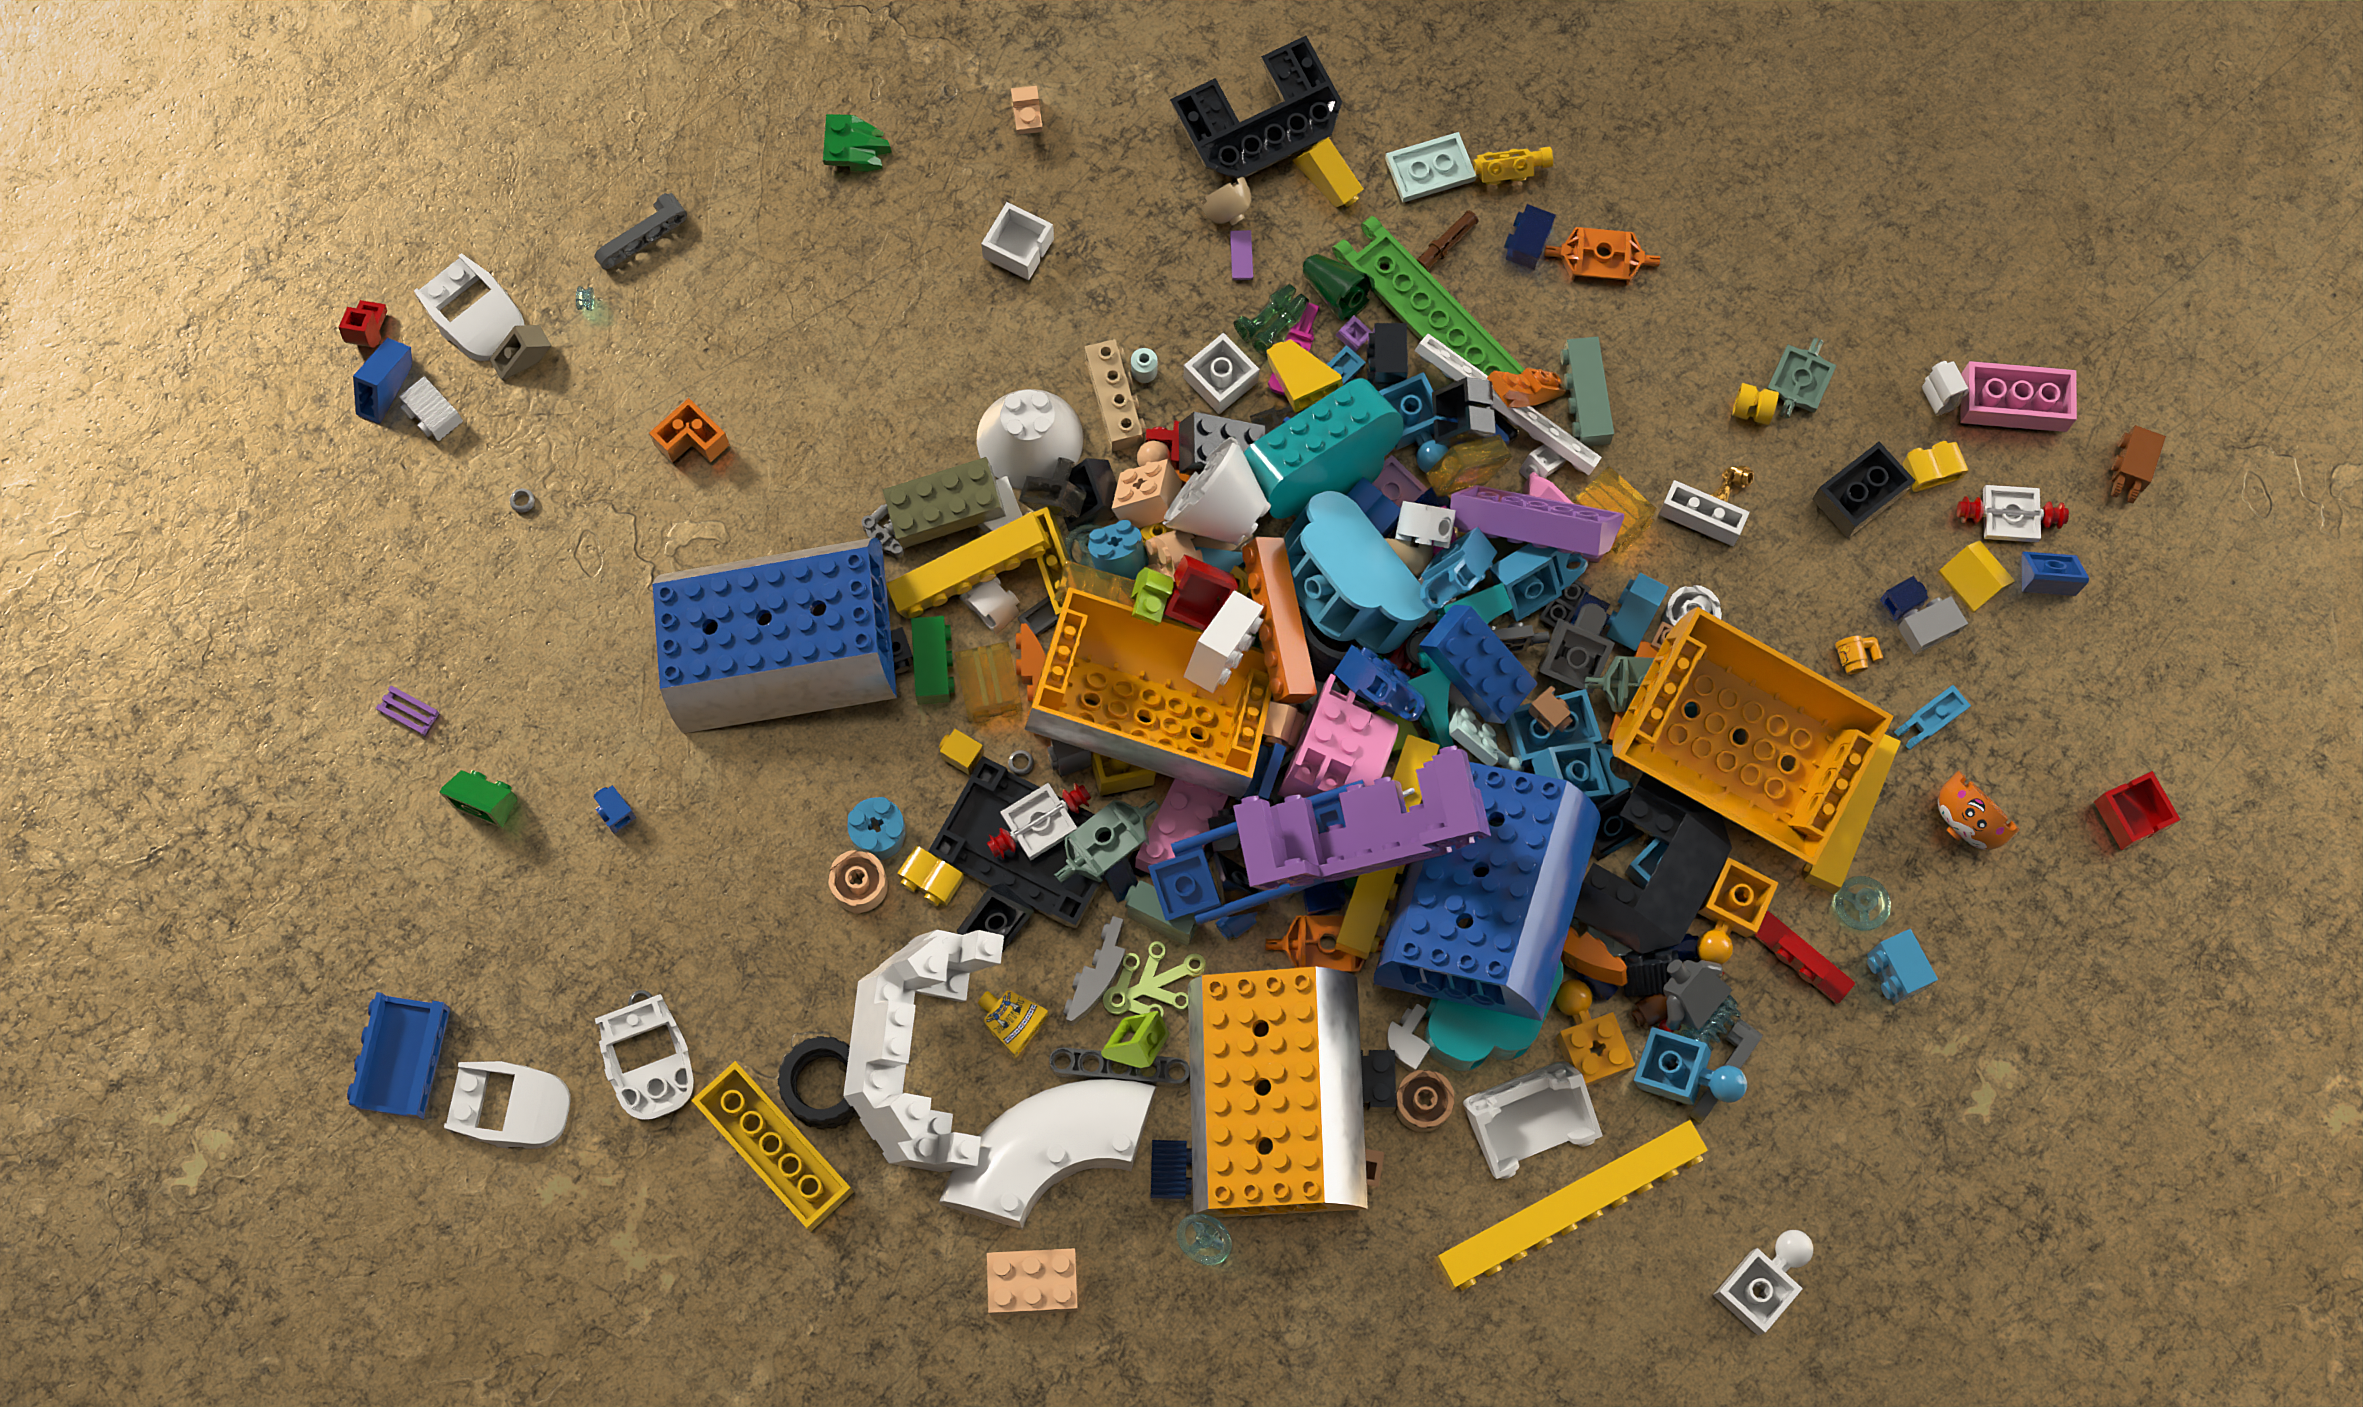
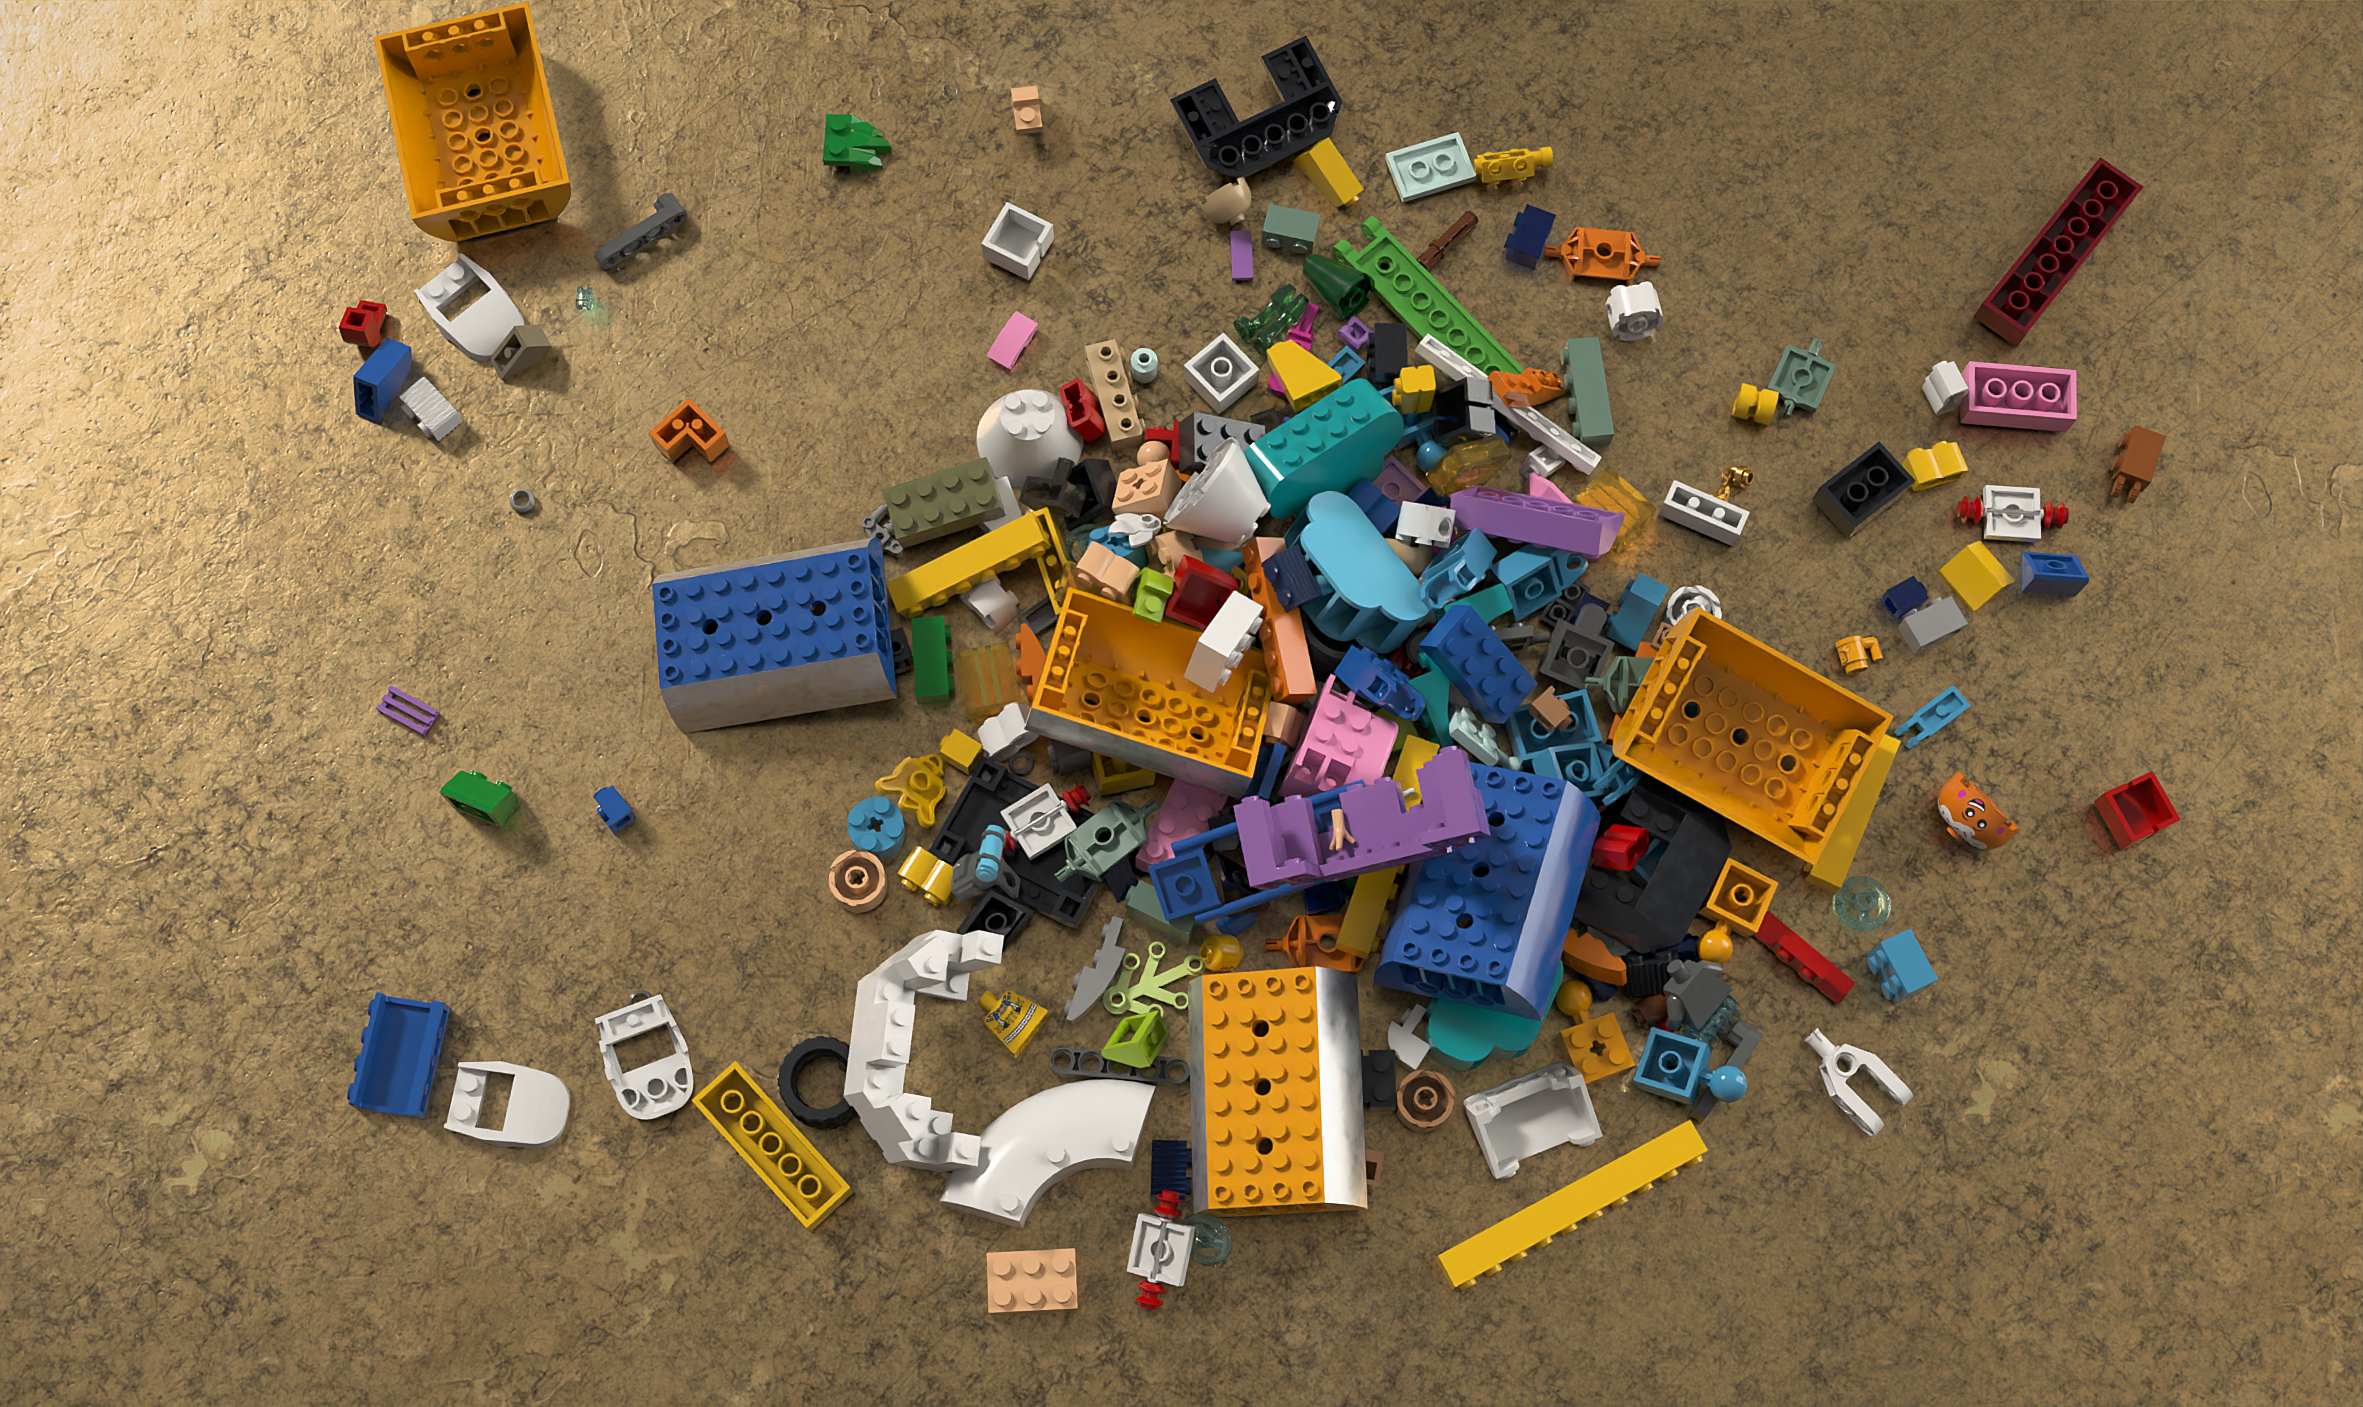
white brick [1713,1230,1813,1336] -> none
none -> light orange slope [374,2,571,242]
none -> yellow tile [875,754,946,828]
none -> dark grey piece [951,825,1021,902]
none -> white brick [977,702,1039,762]
none -> bright pink slope [986,311,1039,369]
none -> red brick [1060,378,1106,442]
none -> light nougat brick [1073,541,1140,603]
none -> white plate [1108,513,1161,548]
none -> white plate [1127,1190,1195,1310]
none -> yellow head [1199,934,1243,971]
none -> sand green piece [1261,203,1320,254]
none -> dark blue brick [1261,545,1323,612]
none -> light nougat bar [1329,809,1356,851]
none -> yellow brick [1392,365,1436,415]
none -> red brick [1591,824,1650,871]
none -> dark azure hinge [1592,759,1643,805]
none -> white brick [1605,282,1664,341]
none -> white piece [1804,1028,1913,1137]
none -> dark red brick [1974,157,2143,347]

